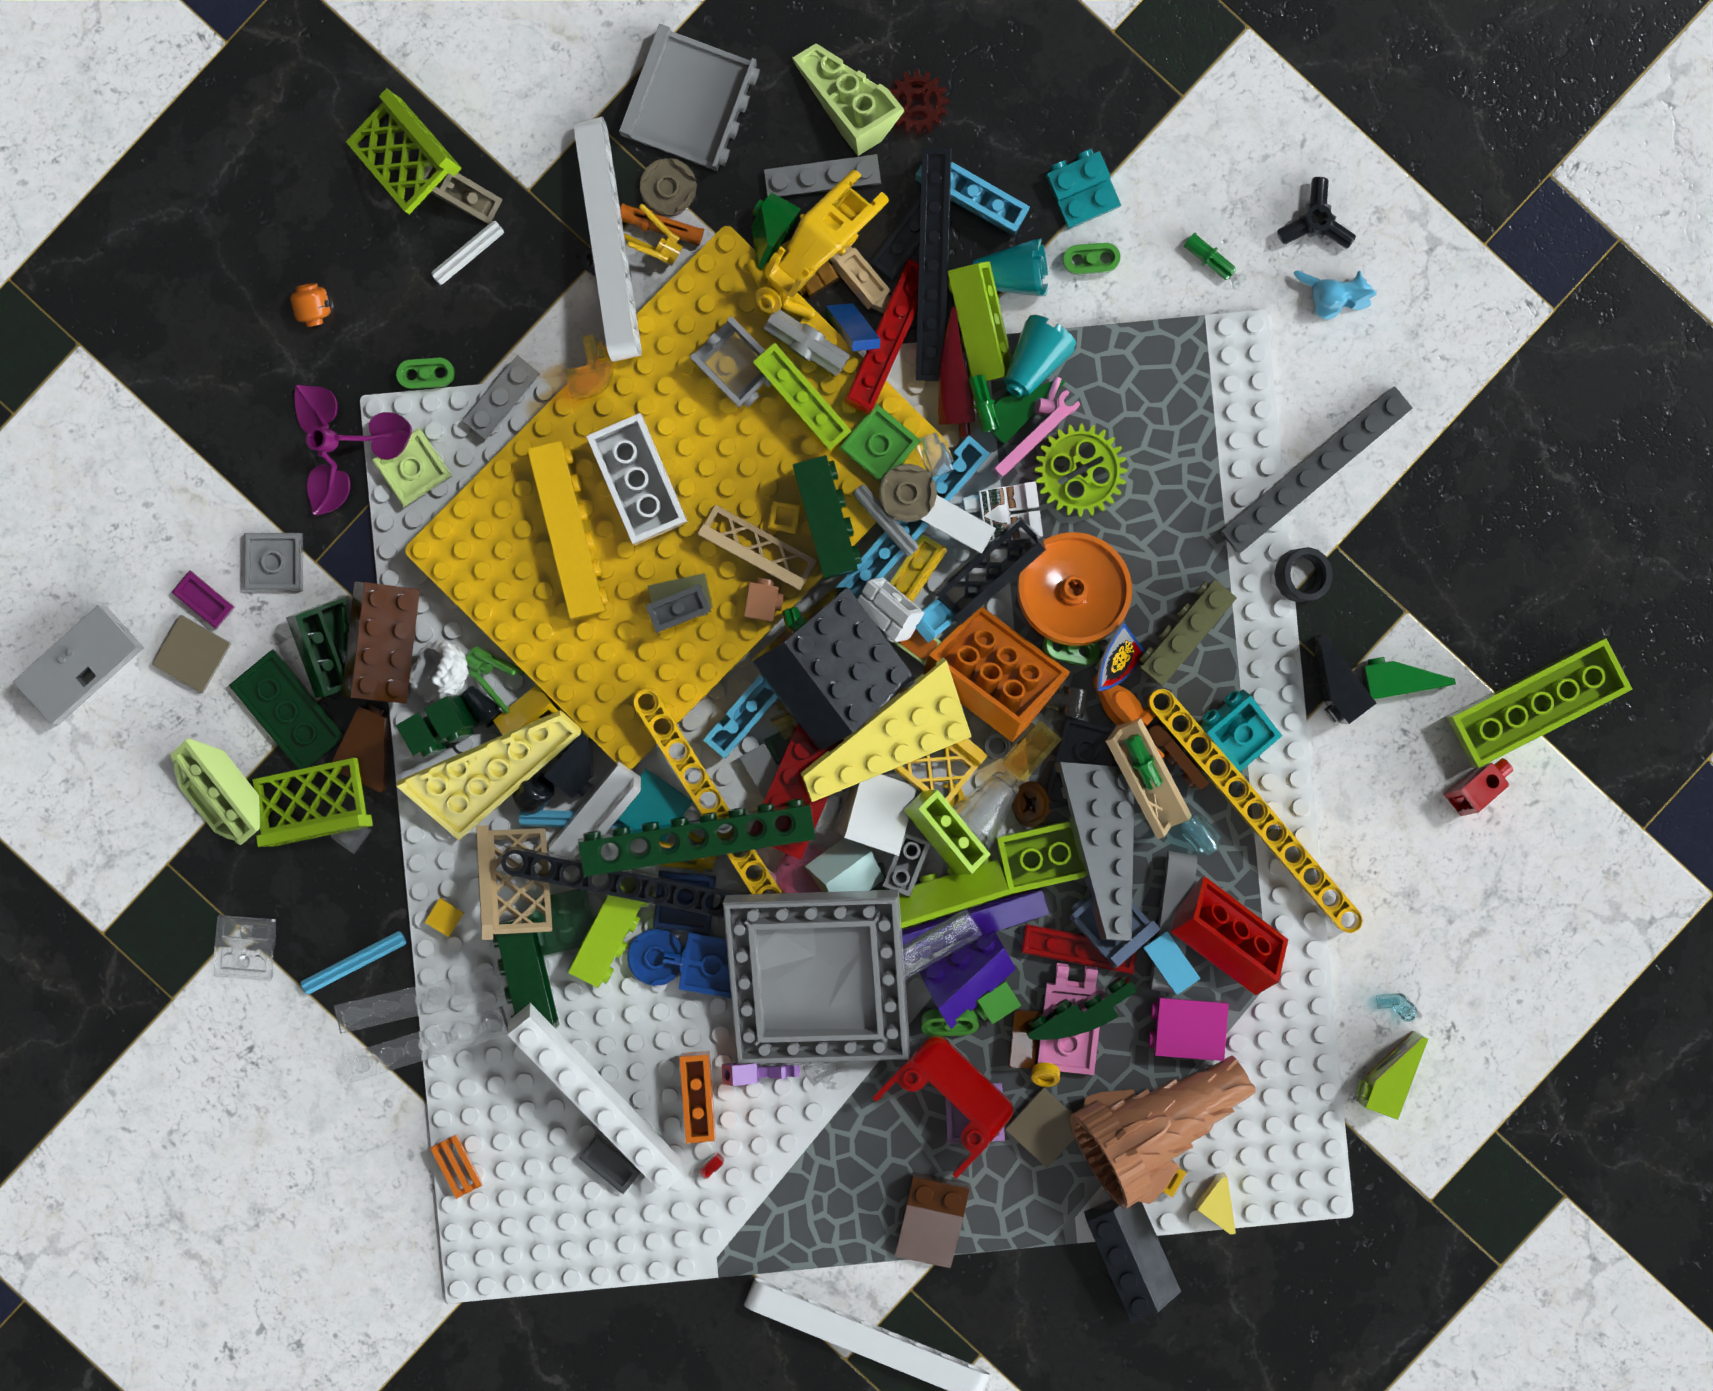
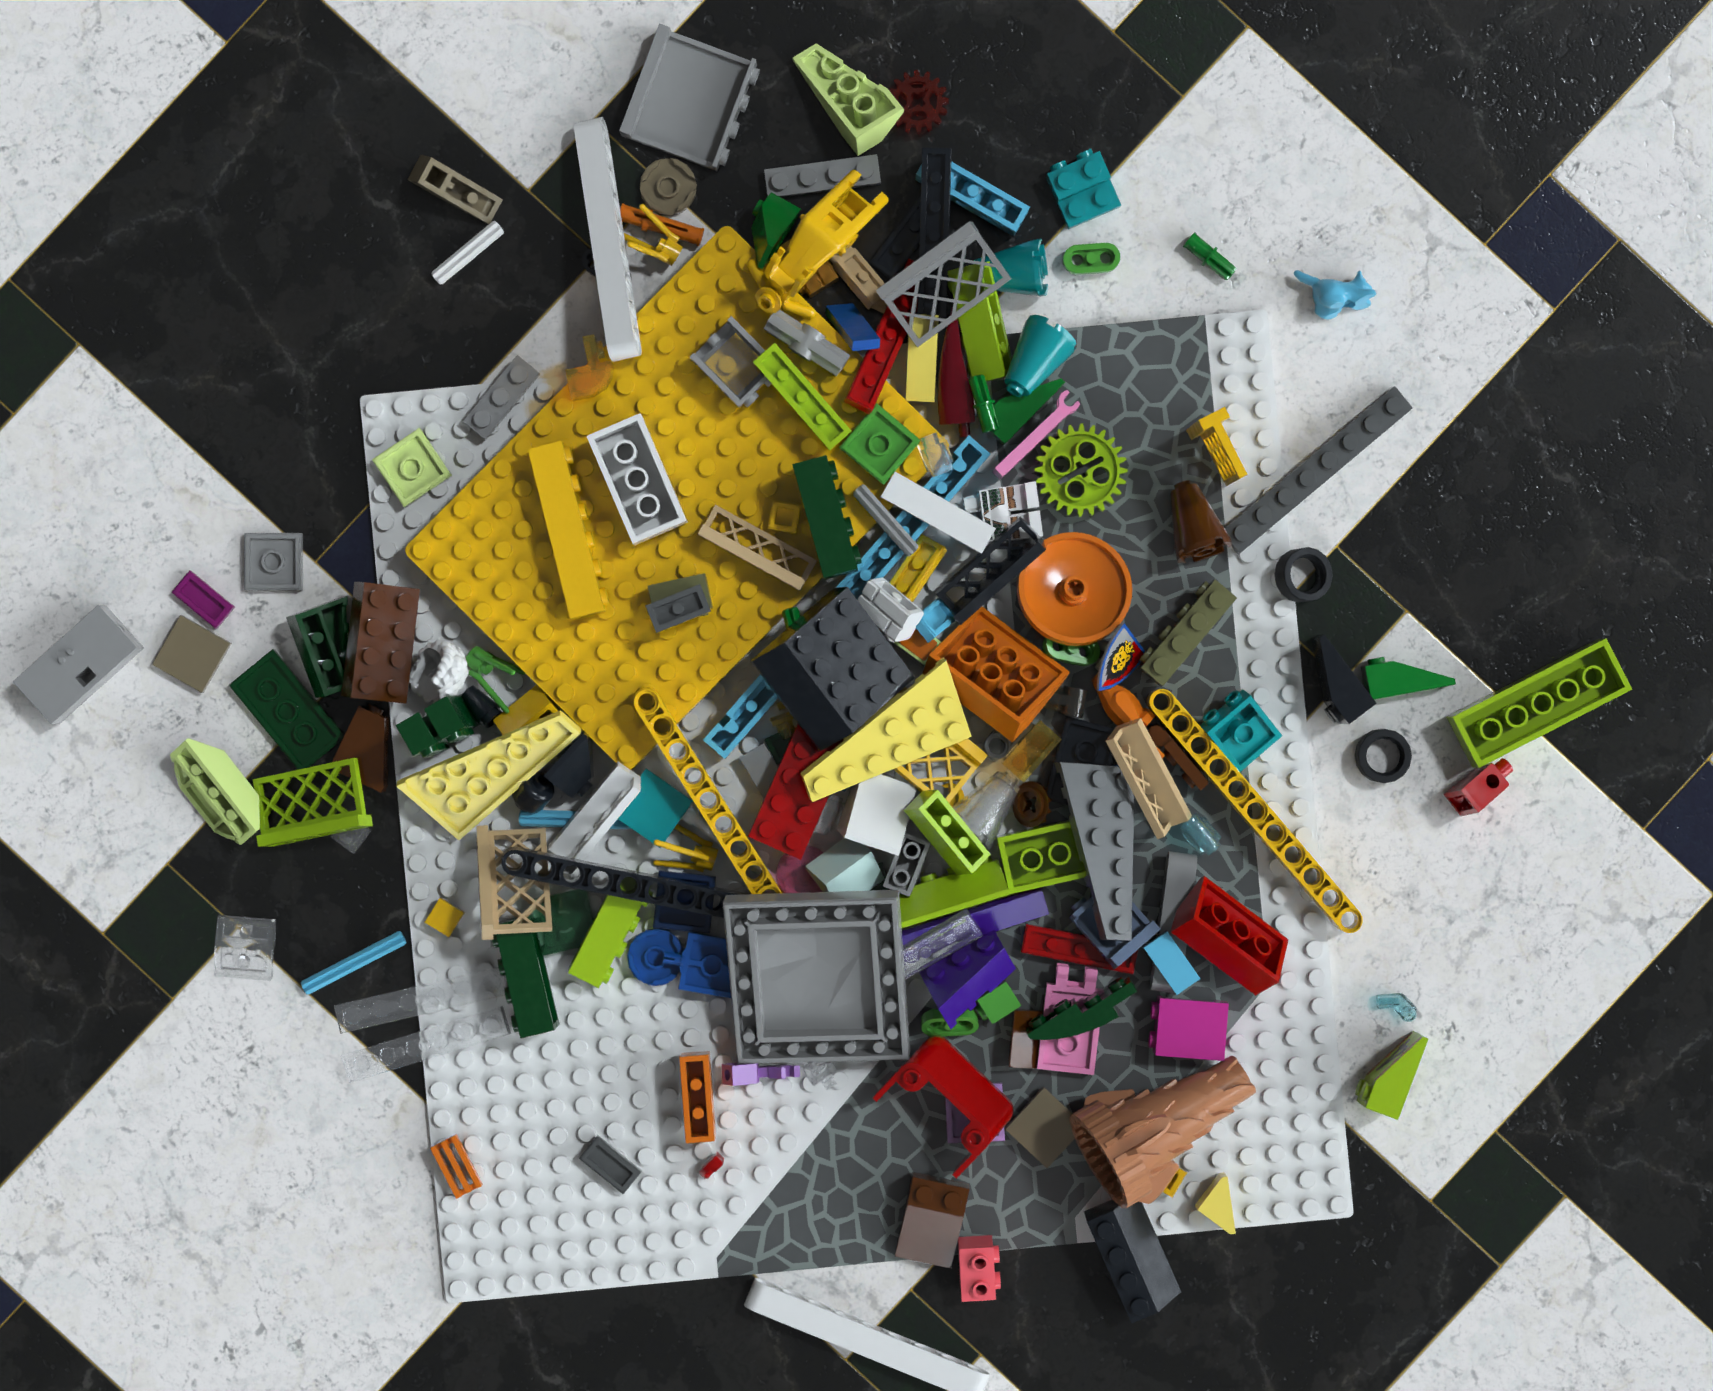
orange head [290,283,331,327] -> none
magenta plant [295,385,412,515] -> none
lime fence [346,88,462,215] -> none
bright green plate [396,358,455,389] -> none
white brick [507,1003,684,1193] -> none
dark green brick [578,798,816,877] -> none
nougat brick [744,578,784,622] -> none
dark tan tile [879,464,937,523] -> none
yellow tile [1031,1062,1060,1087] -> none
bright pink hand [1034,376,1062,415] -> none
green axle [1124,734,1163,790] -> none
black bush [1277,177,1356,249] -> none
none -> light grey fence [876,221,1012,347]
none -> light yellow tile [906,314,939,402]
none -> coral brick [958,1235,1001,1302]
none -> reddish brown cone [1170,480,1232,564]
none -> yellow fence [1186,407,1248,486]
none -> black tyre [1354,729,1412,783]

